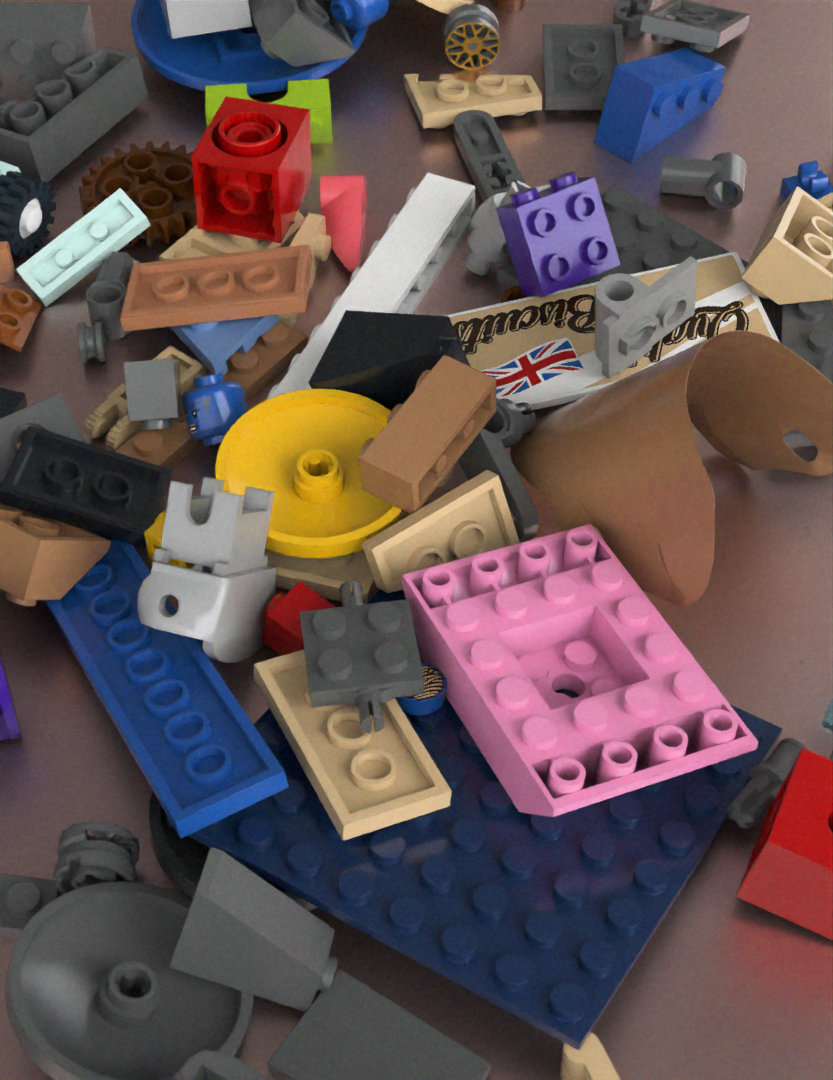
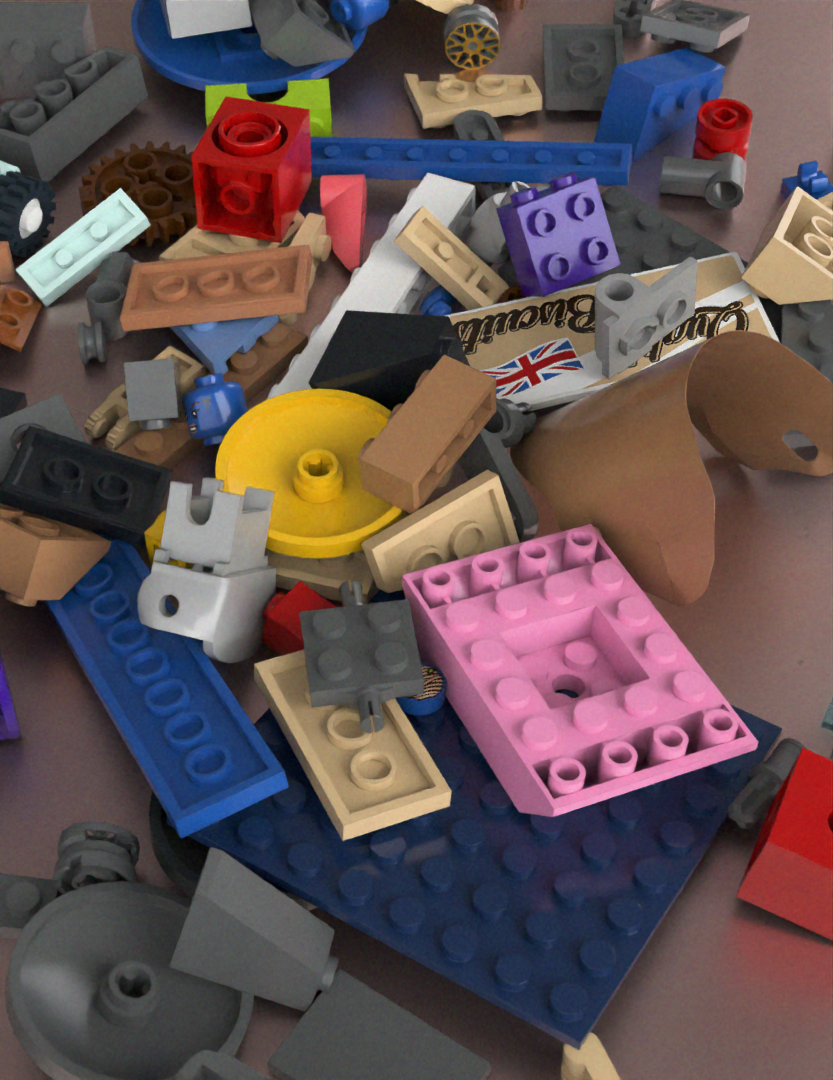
none -> blue plate [311,137,632,186]
none -> tan plate [394,206,509,311]
none -> blue arm [419,284,458,316]
none -> red wheel [692,98,753,162]

